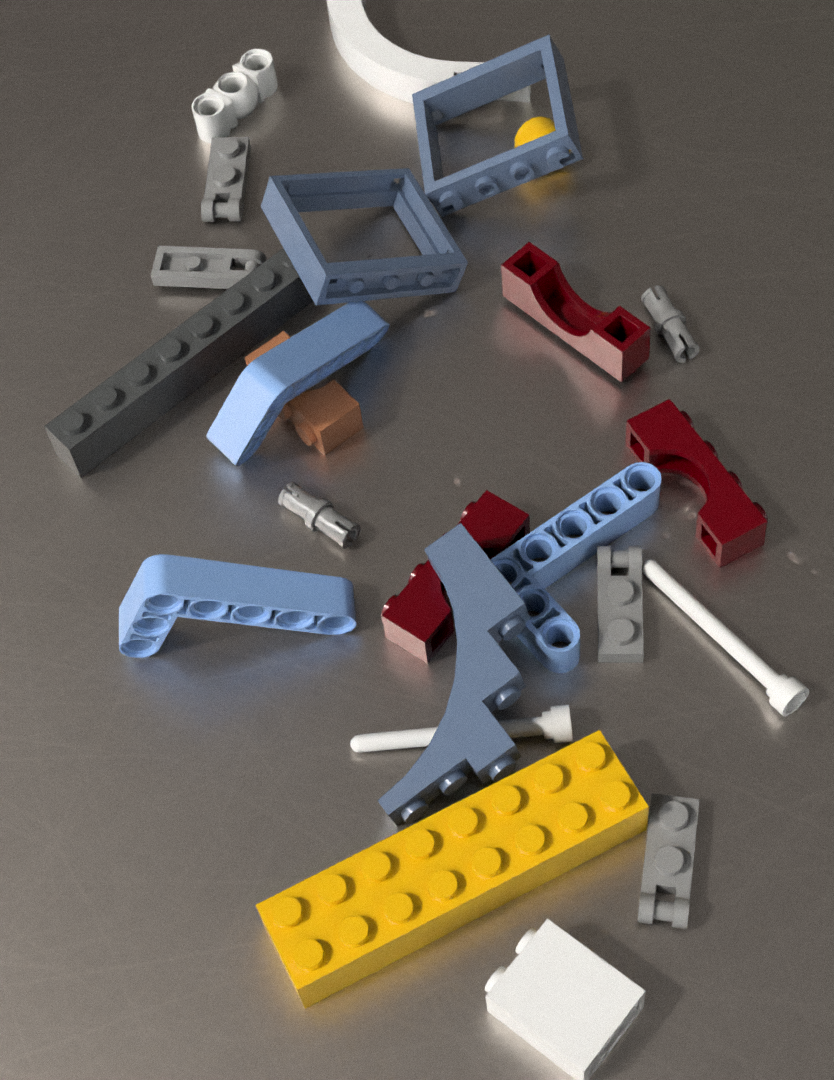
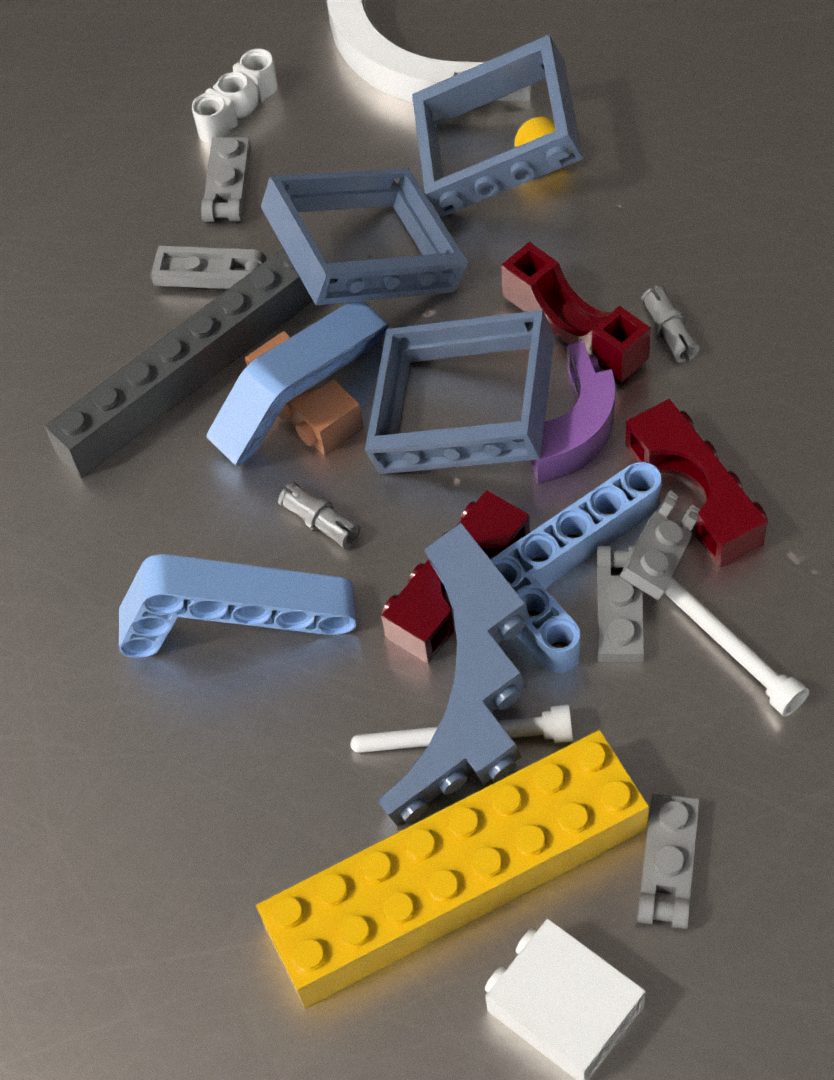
none -> sand blue window [365,310,555,474]
none -> medium lavender arch [530,341,615,484]
none -> light grey hinge [620,490,701,600]

